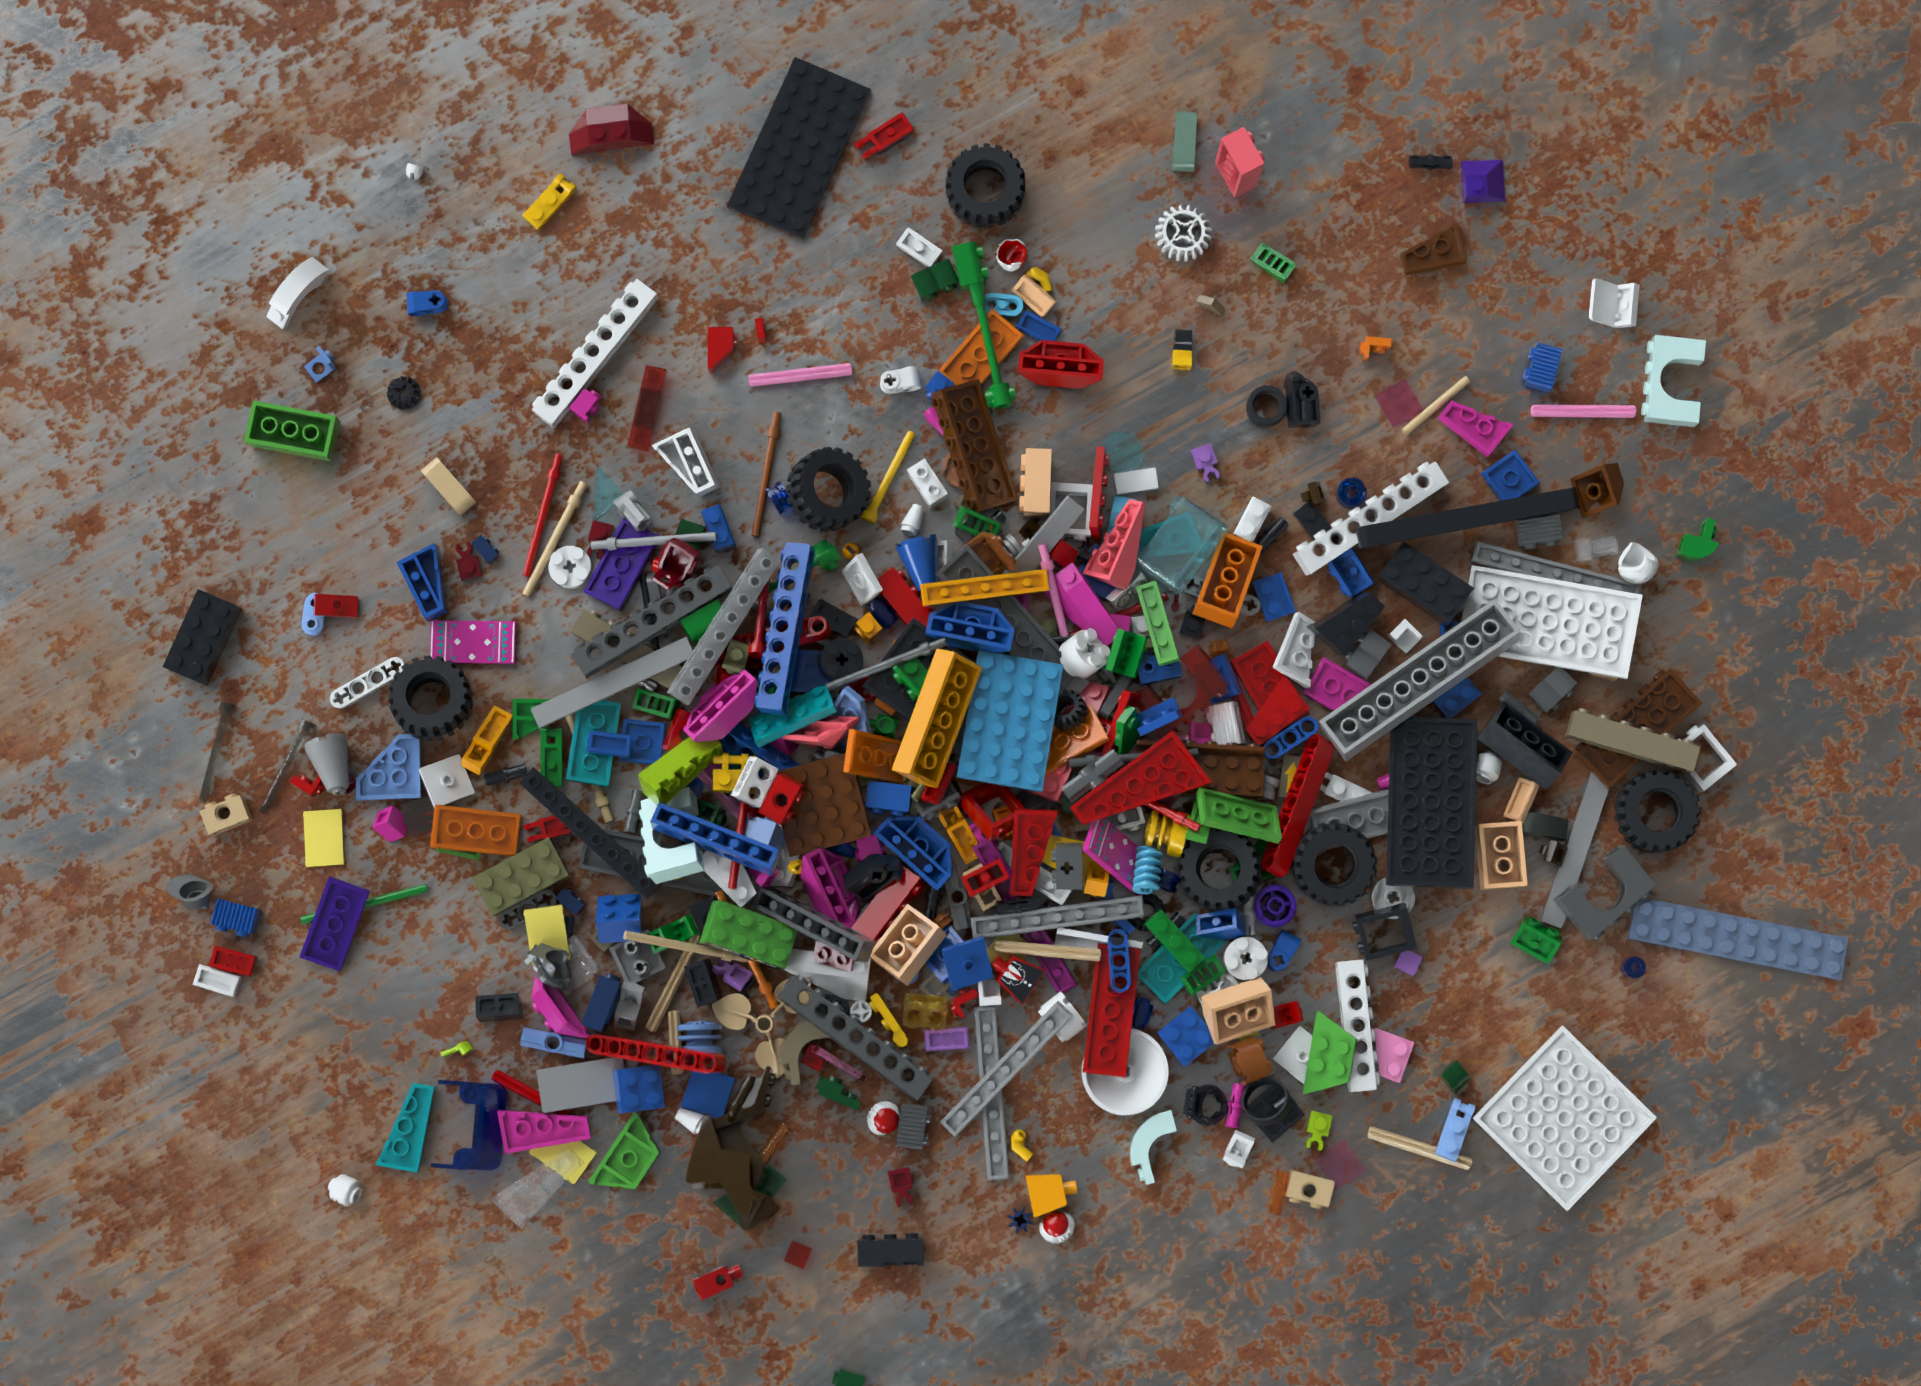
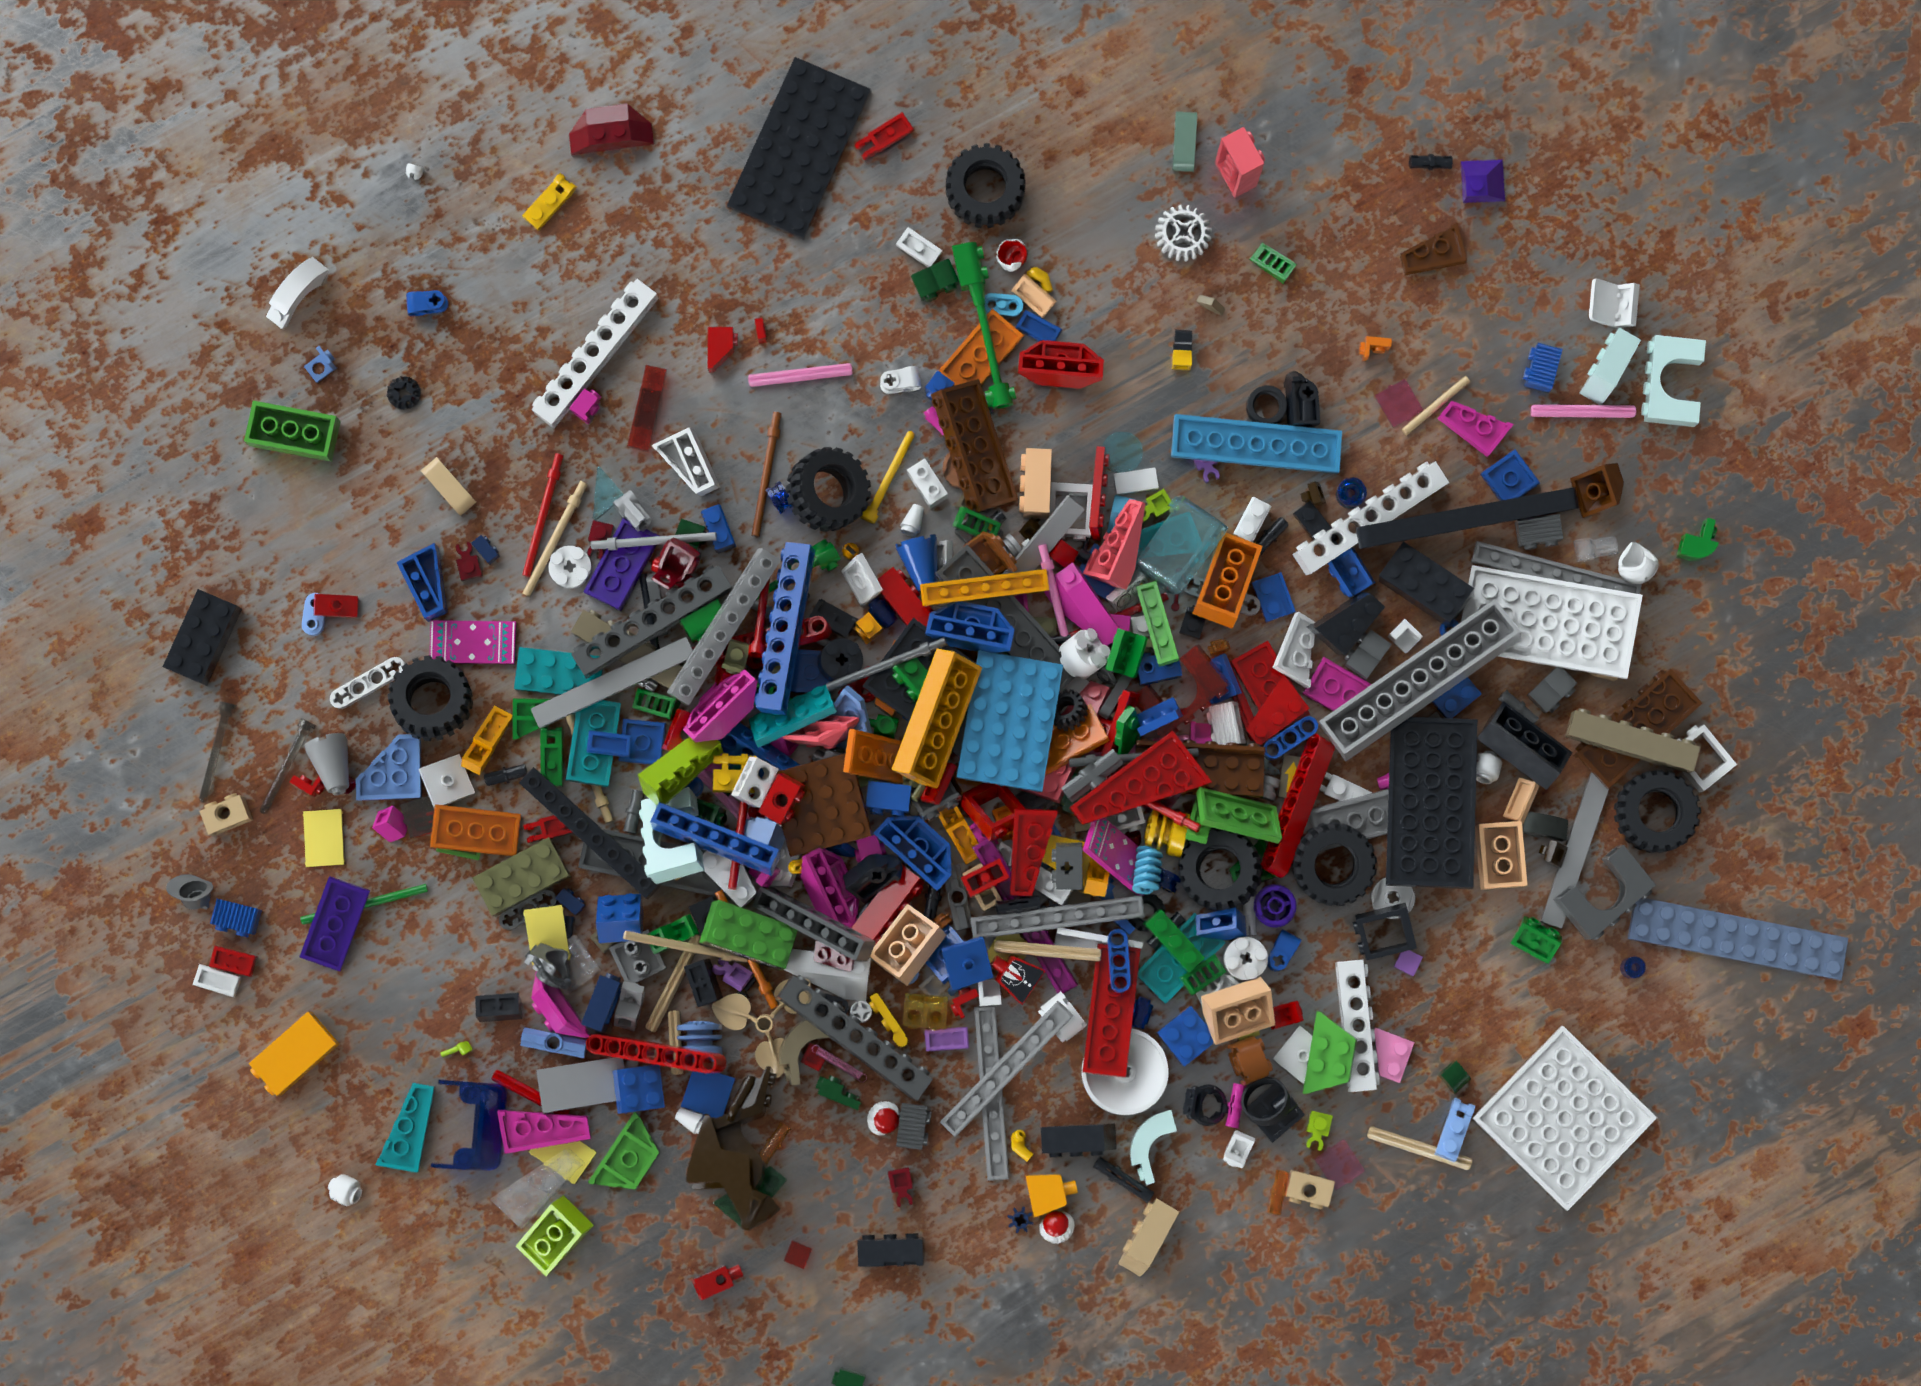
none -> light orange brick [249,1011,340,1096]
none -> teal plate [514,647,603,695]
none -> lime slope [516,1195,594,1276]
none -> black wedge [1041,1123,1117,1157]
none -> black pin [1093,1156,1155,1203]
none -> tan wedge [1118,1199,1179,1277]
none -> dark red hinge [1124,830,1142,846]
none -> lime plate [1143,489,1175,522]
none -> dark azure plate [1171,414,1342,474]
none -> light aqua wedge [1579,327,1641,405]

